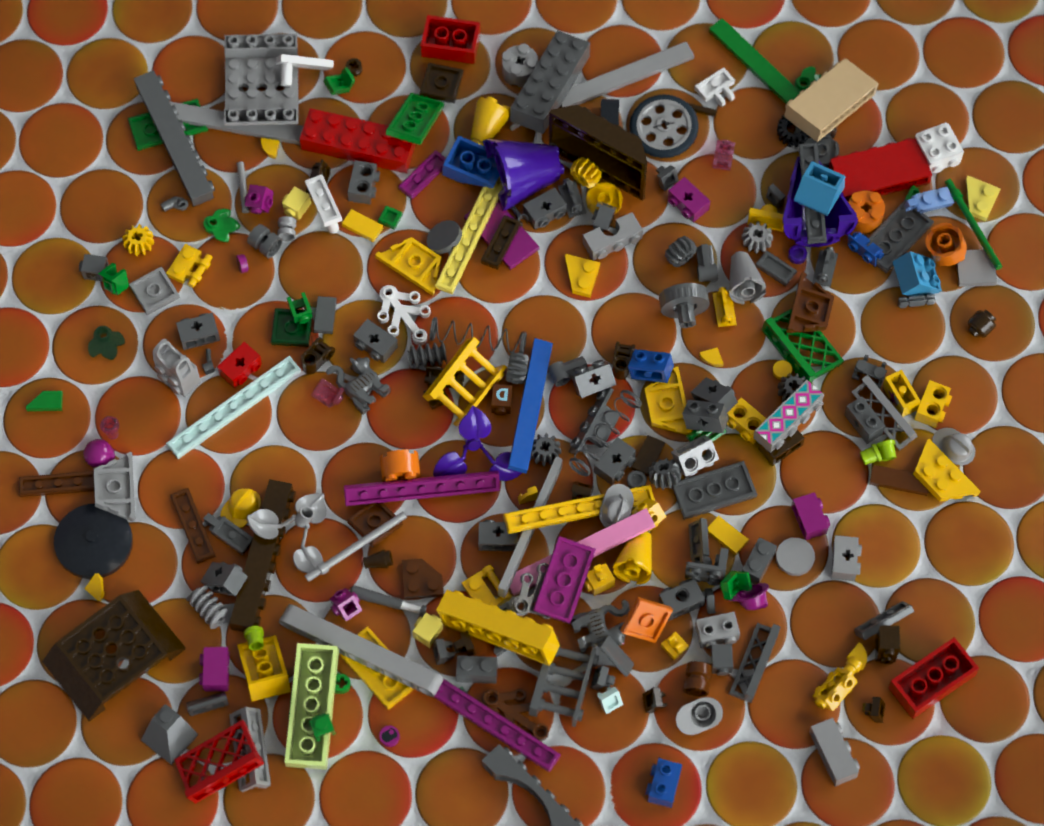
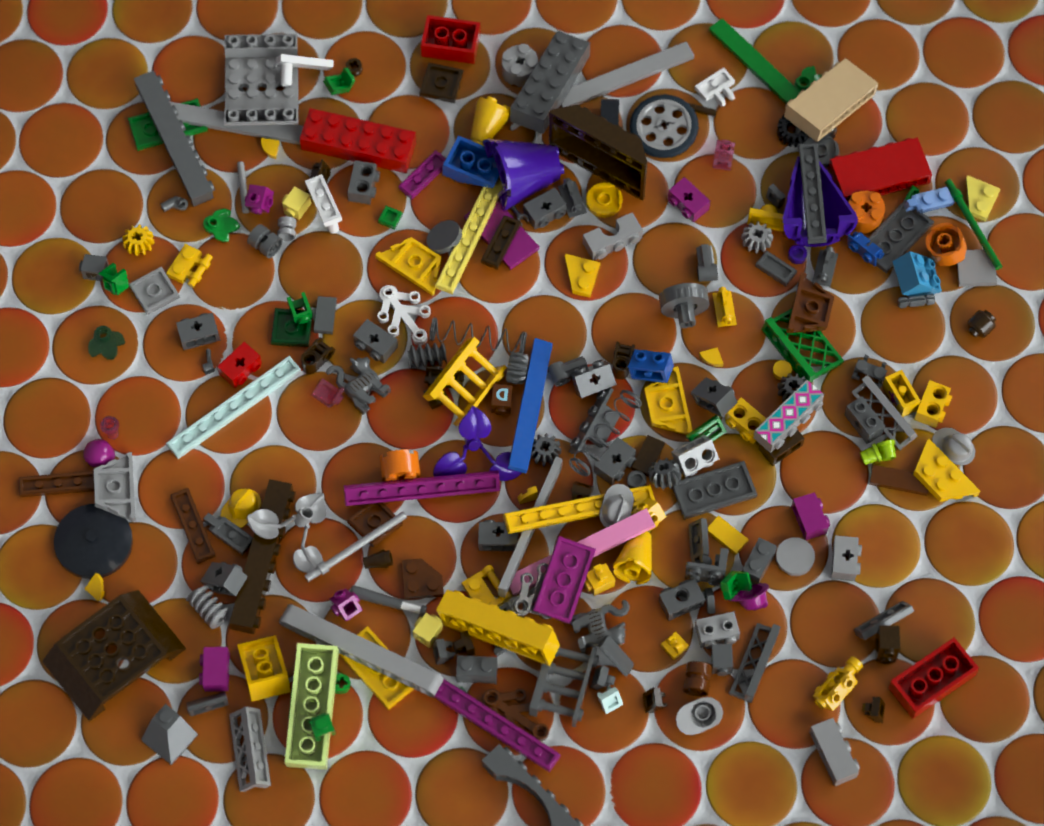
green tile [26,391,63,412] -> none
light grey brick [153,339,201,397] -> none
red fence [174,720,265,804] -> none
magenta tile [236,254,248,273] -> none
lime piece [244,626,264,651] -> none
yellow tile [342,209,383,243] -> none
magenta tile [379,726,400,747] -> none
green tile [386,92,445,145] -> none
yellow gear [570,157,601,188] -> none
dark grey brick [592,201,616,232] -> none
orange tile [620,597,673,643] -> none
blue brick [645,758,682,808] -> none
dark grey tile [656,165,679,191] -> none
dark grey gear [665,236,697,267] -> none
dark grey brick [682,400,729,433] -> none
light grey cone [729,251,766,304] -> none
dark azure slope [794,161,845,216] -> none
yellow tile [847,642,867,671] -> none
white bracket [915,123,964,173] -> none

